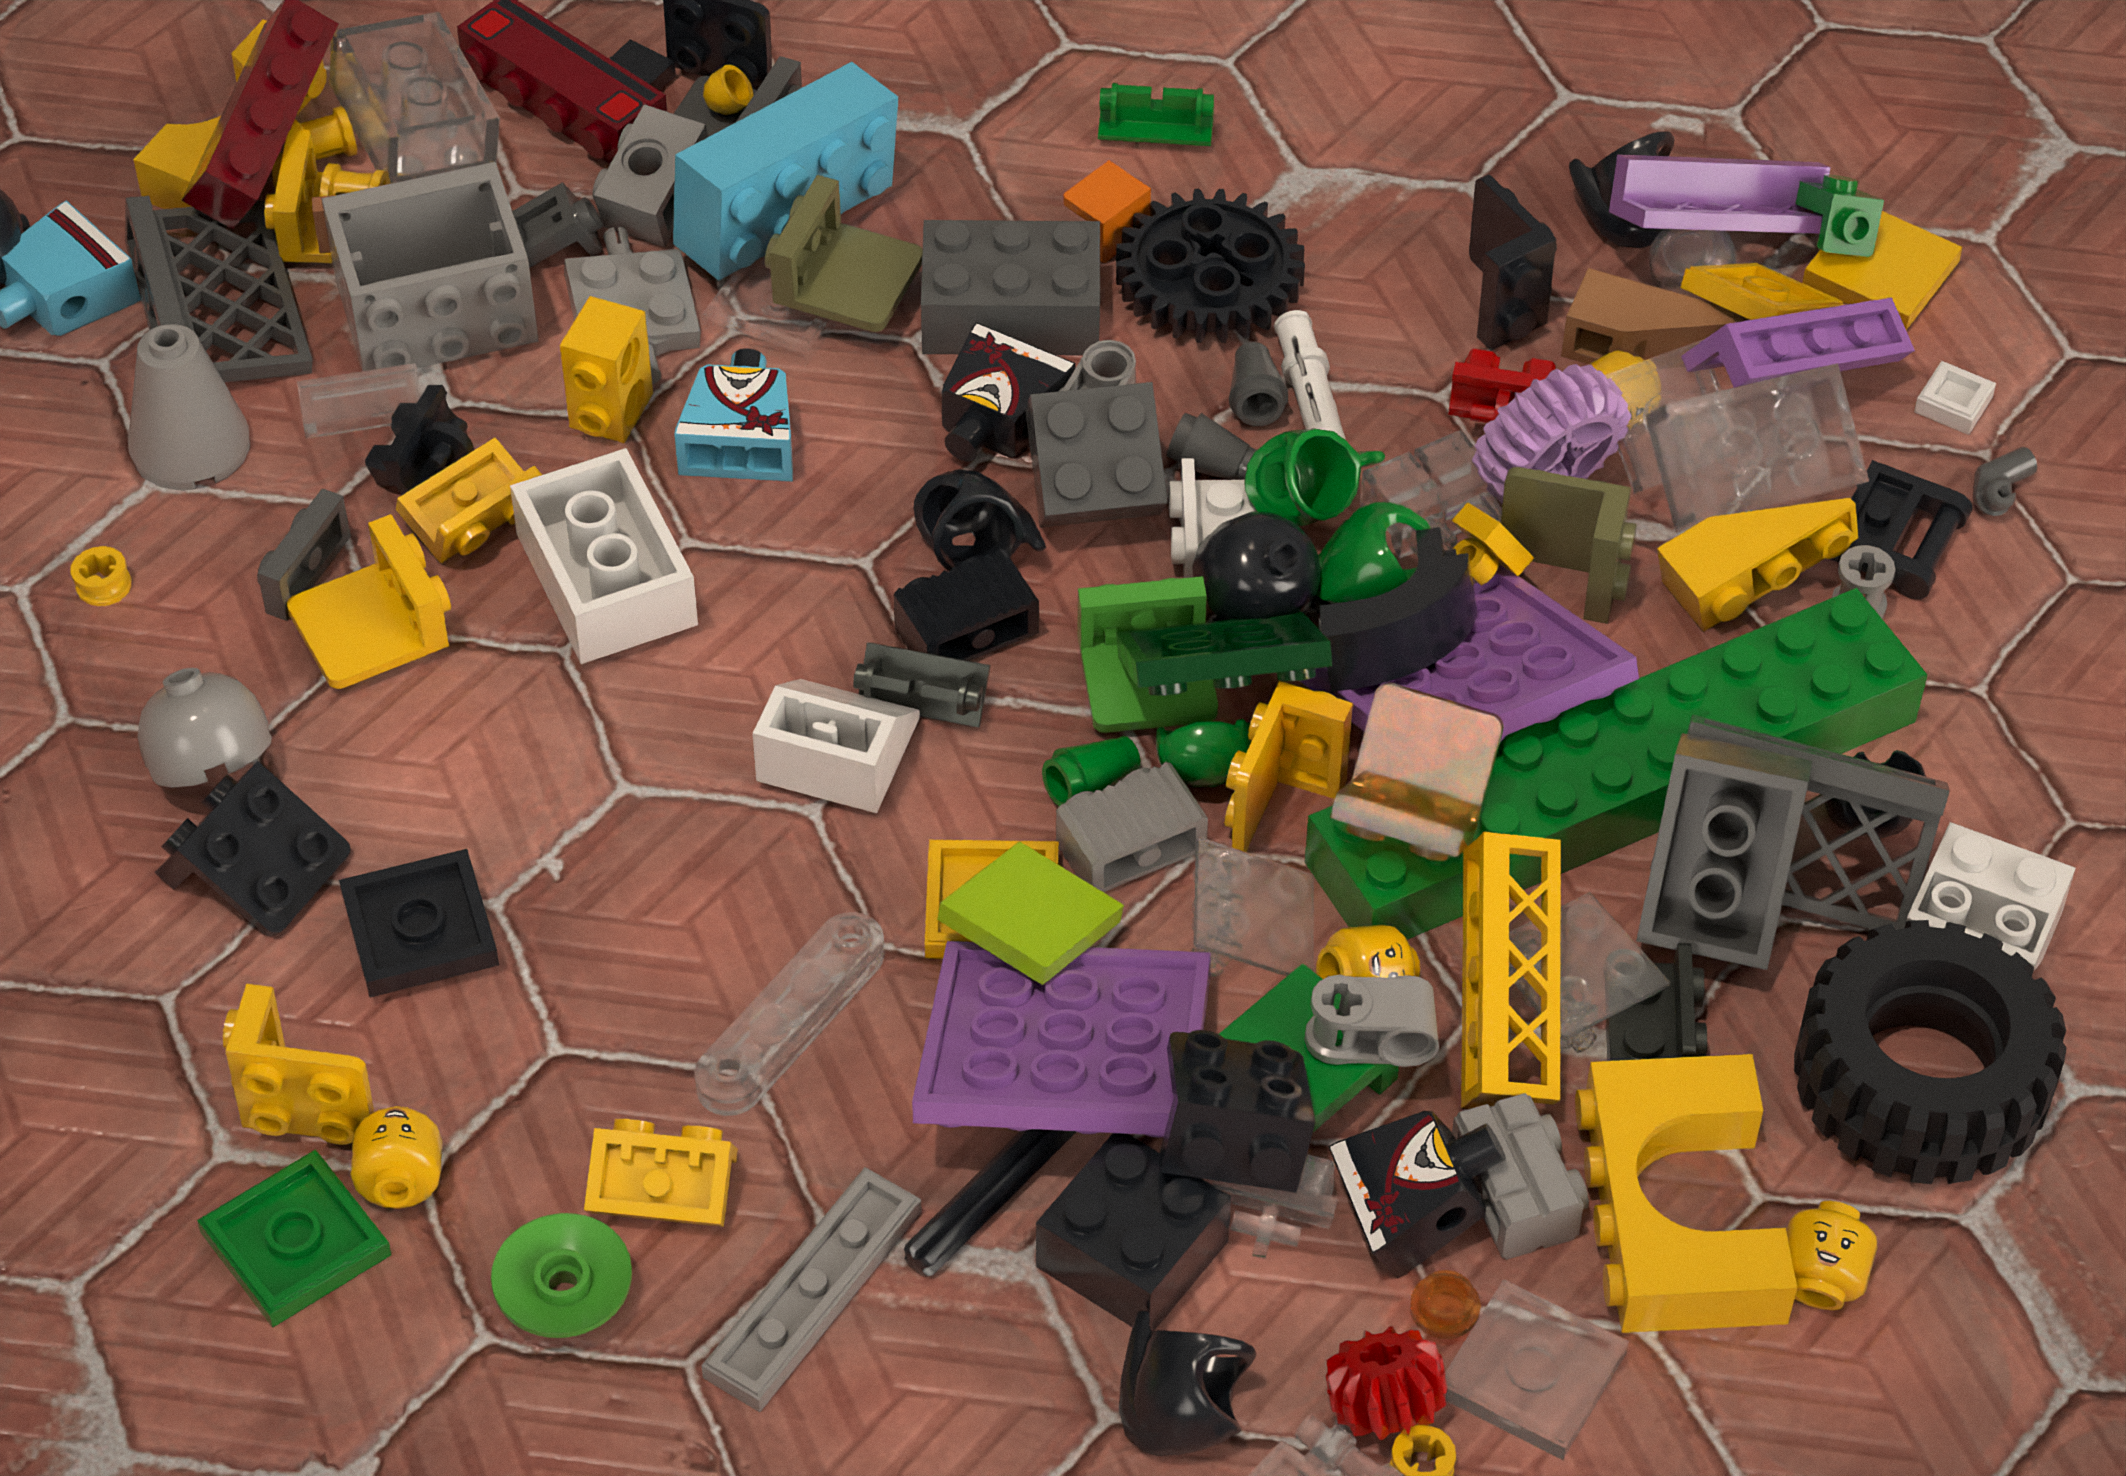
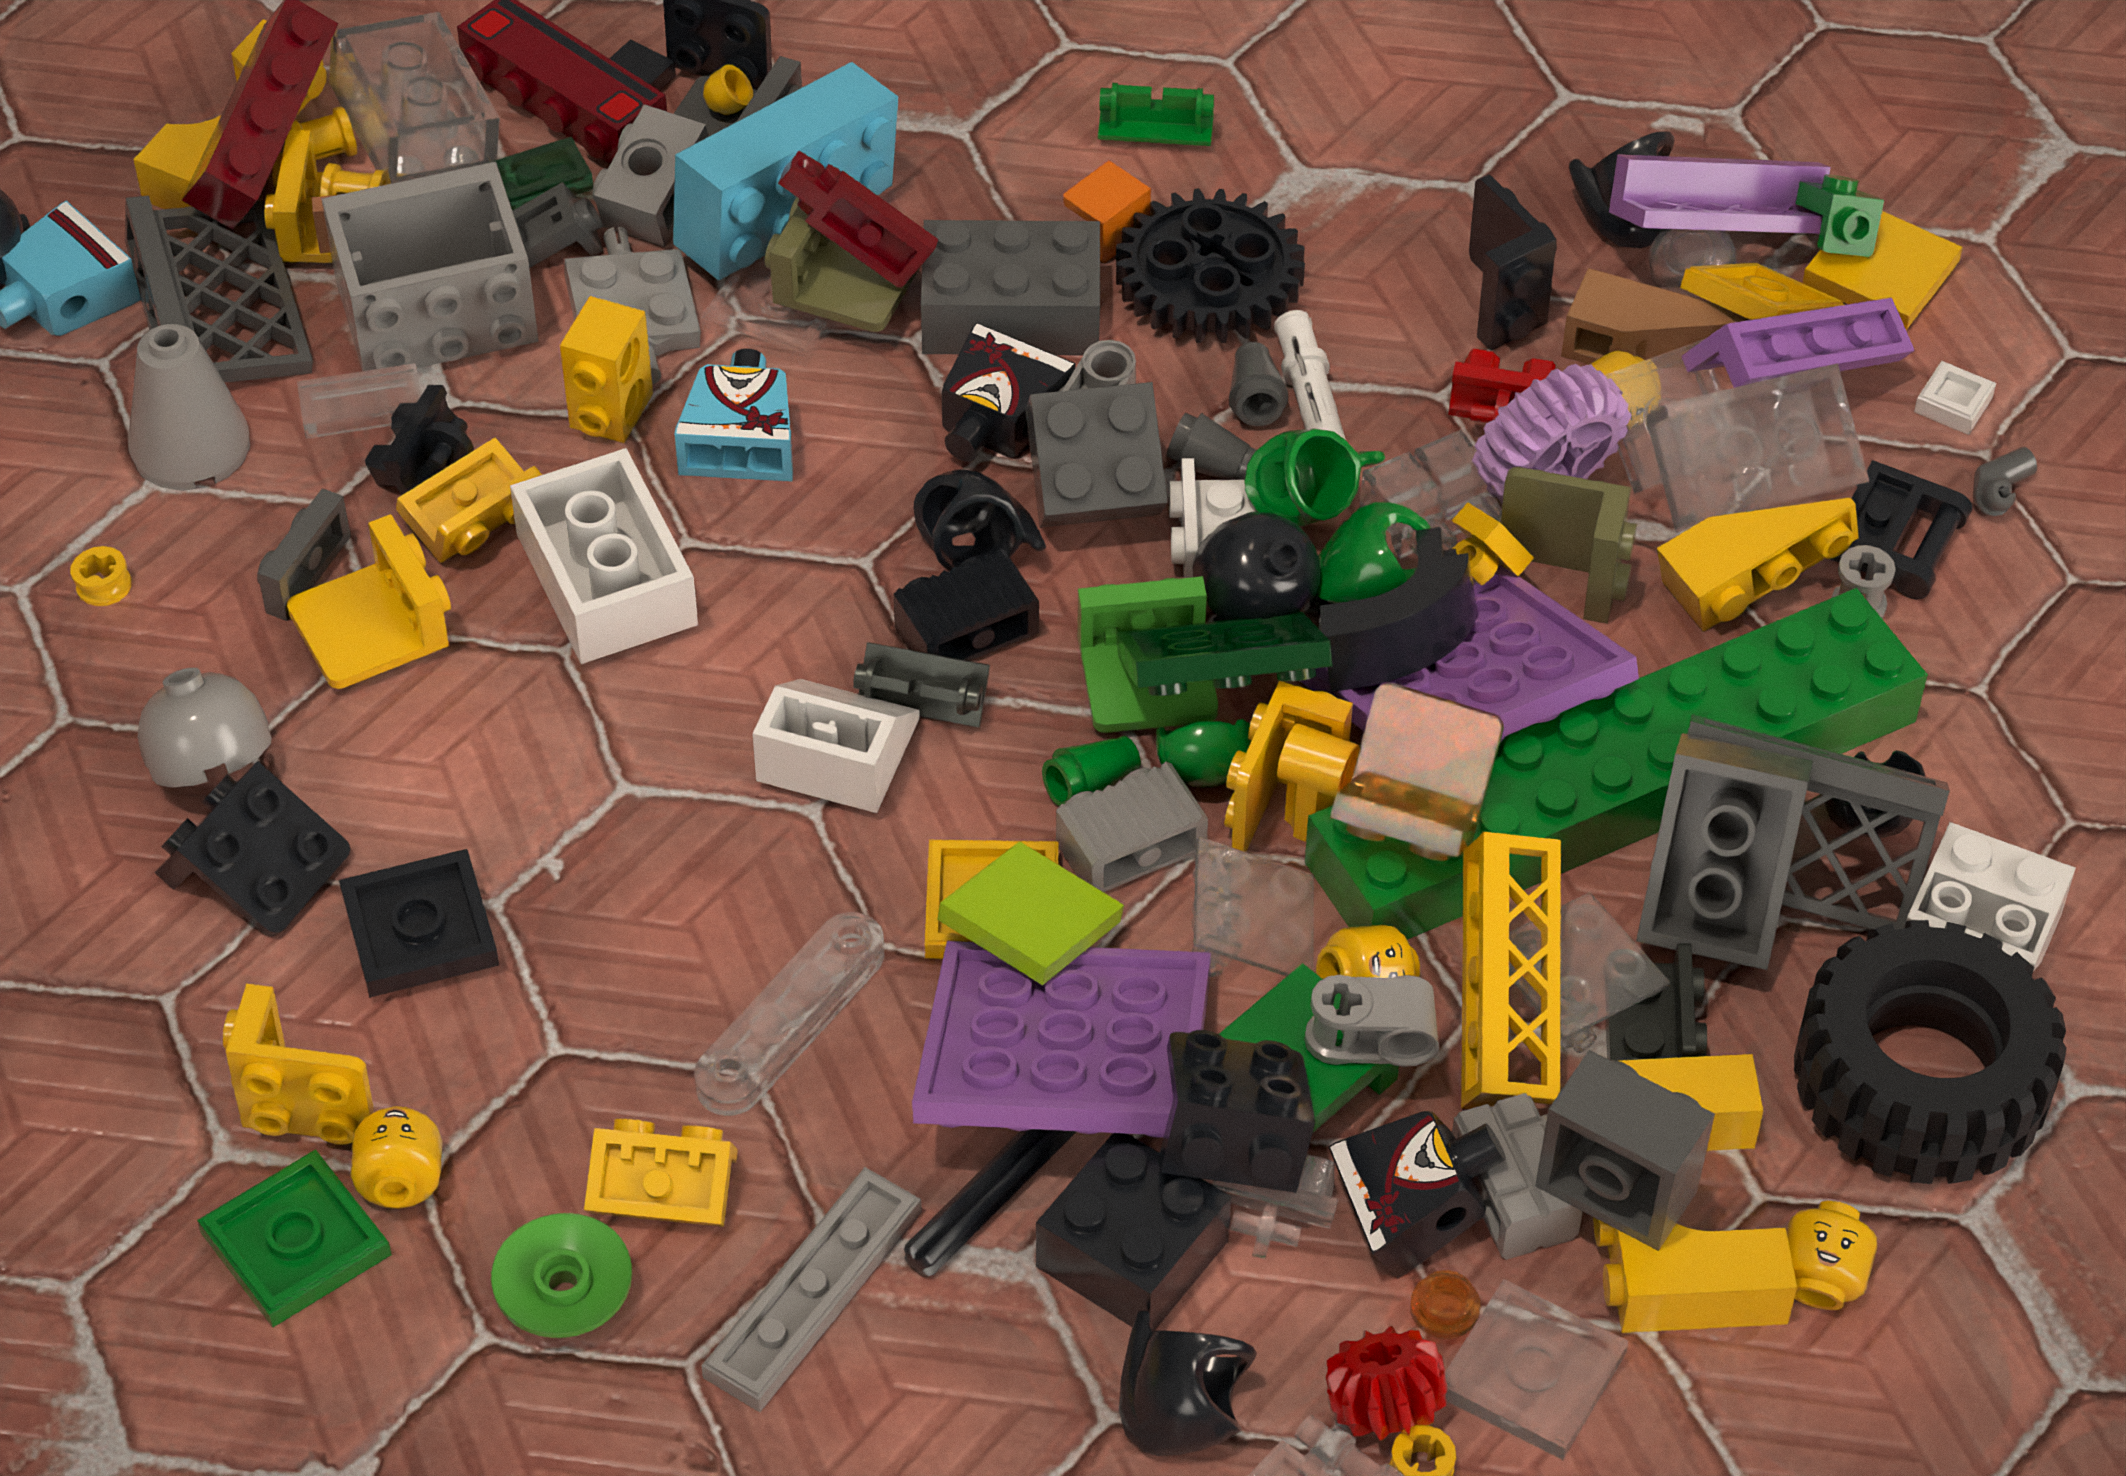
none -> clear green plate [481,137,593,211]
none -> dark red hinge [778,151,939,288]
none -> yellow piece [1277,723,1360,842]
none -> dark grey brick [1535,1050,1715,1251]

